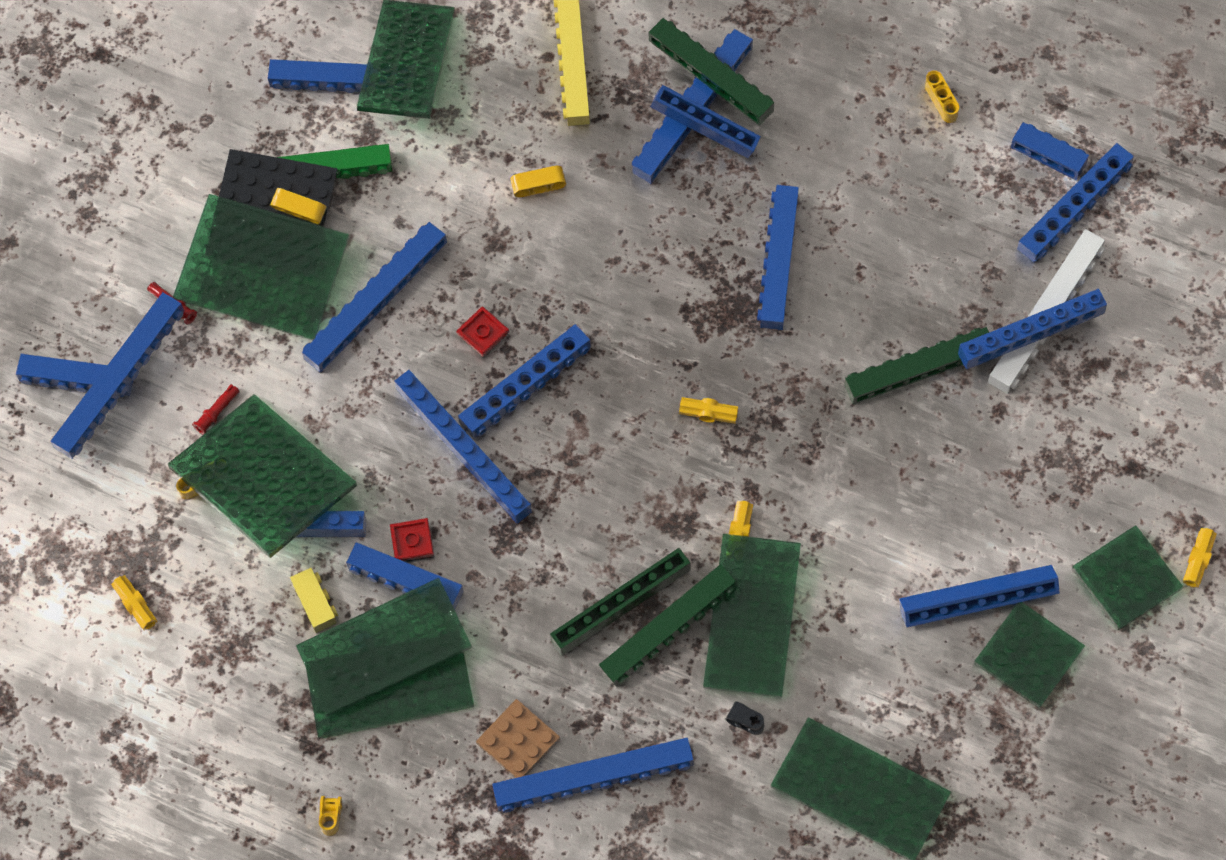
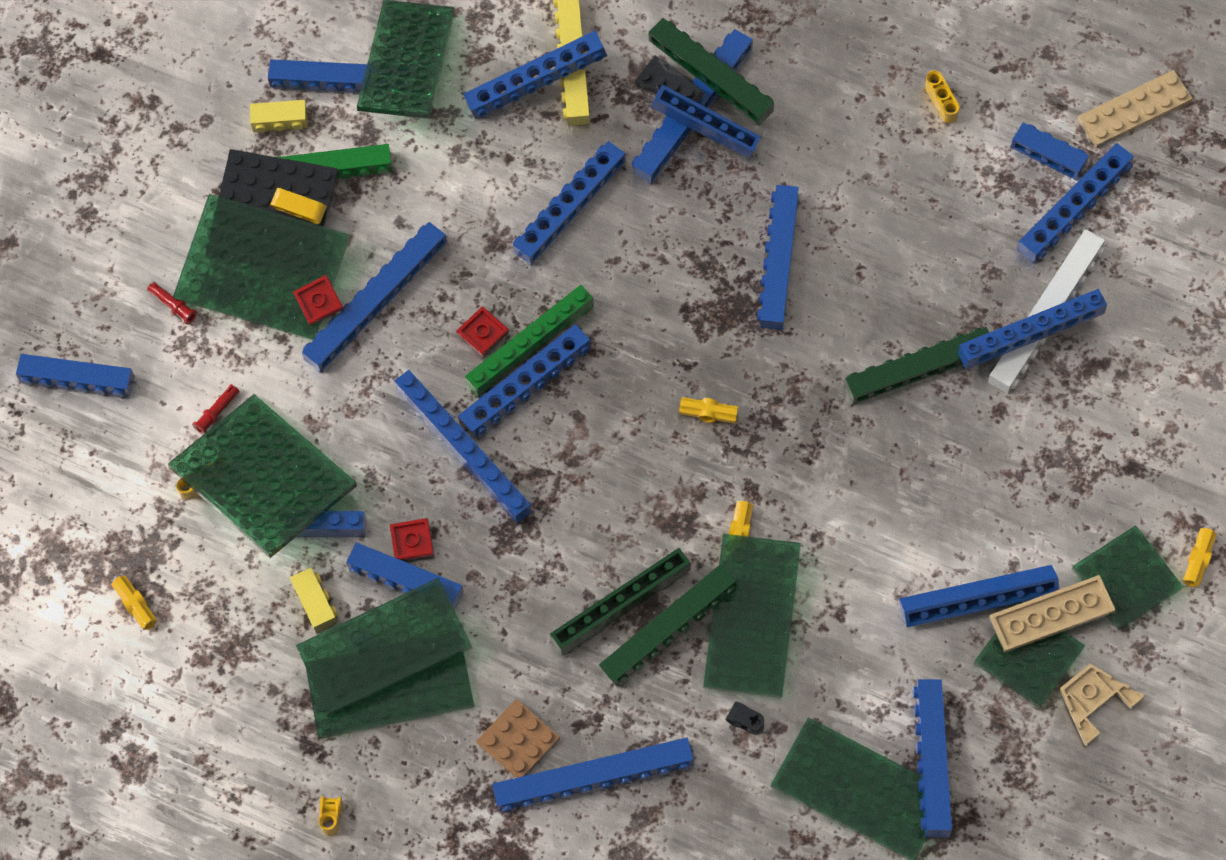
blue brick [50,292,184,459] -> none
yellow beam [510,165,566,198] -> none
none -> light yellow brick [250,100,308,133]
none -> red plate [293,275,344,326]
none -> blue brick [463,30,607,119]
none -> green brick [465,285,594,398]
none -> blue brick [513,141,626,265]
none -> black wing [634,55,704,103]
none -> blue brick [912,679,952,837]
none -> tan plate [989,575,1115,652]
none -> tan wing [1060,664,1145,746]
none -> tan plate [1077,70,1193,148]

